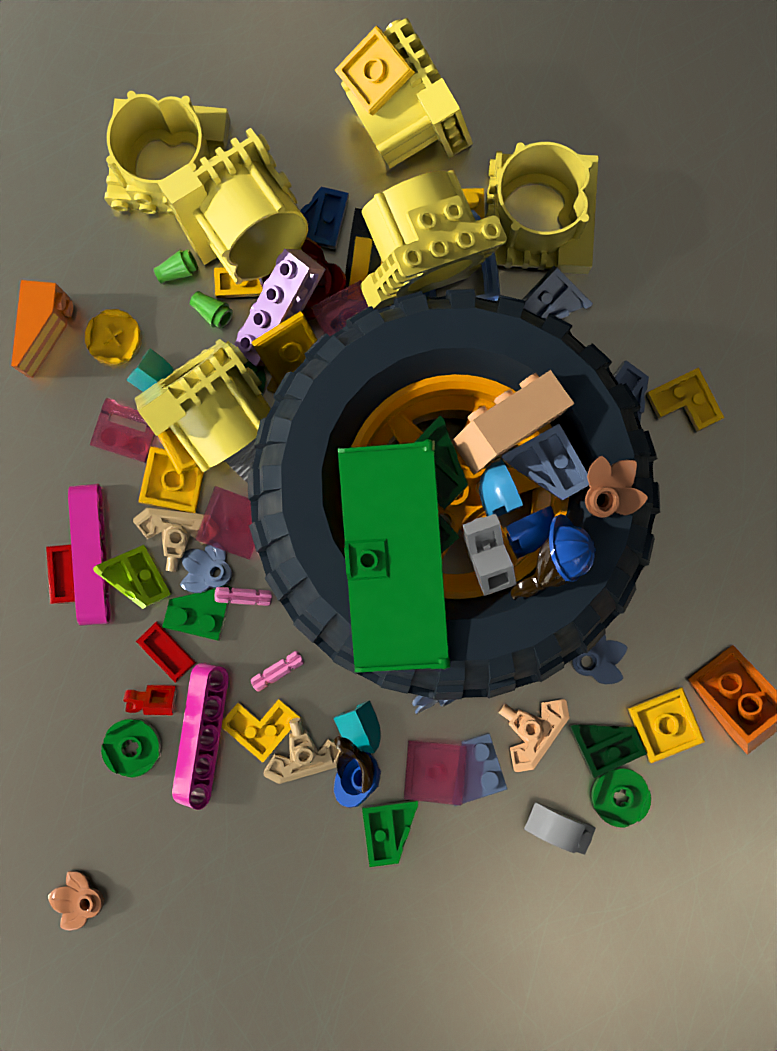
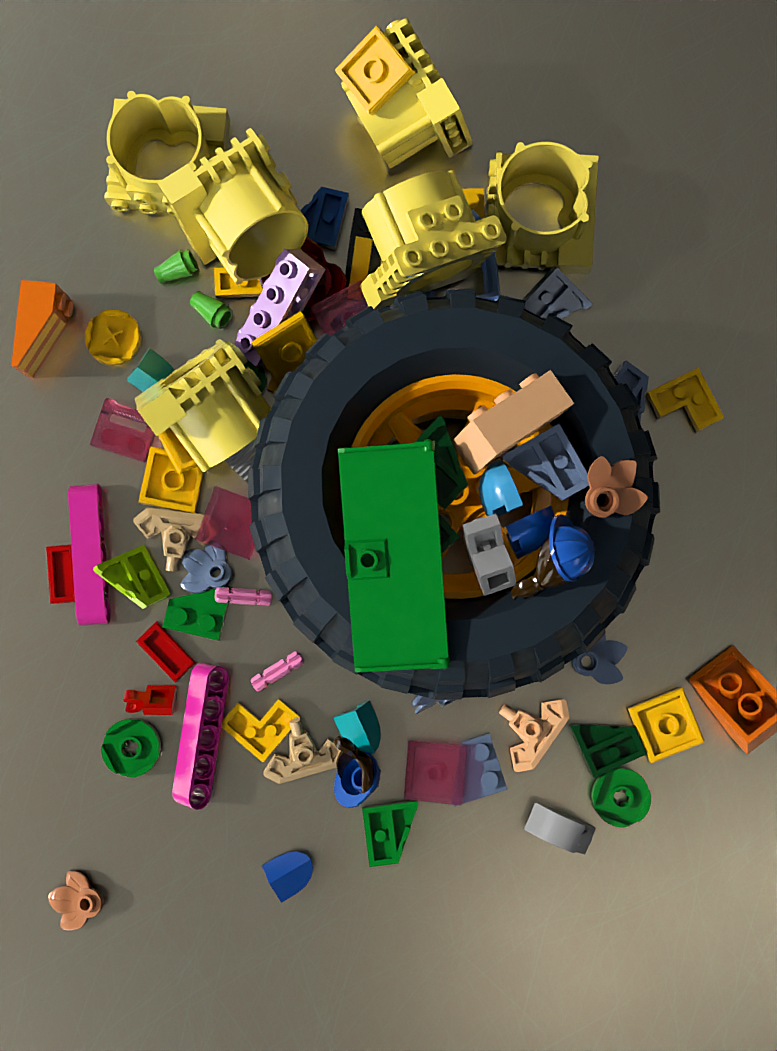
none -> blue brick [262,851,313,903]

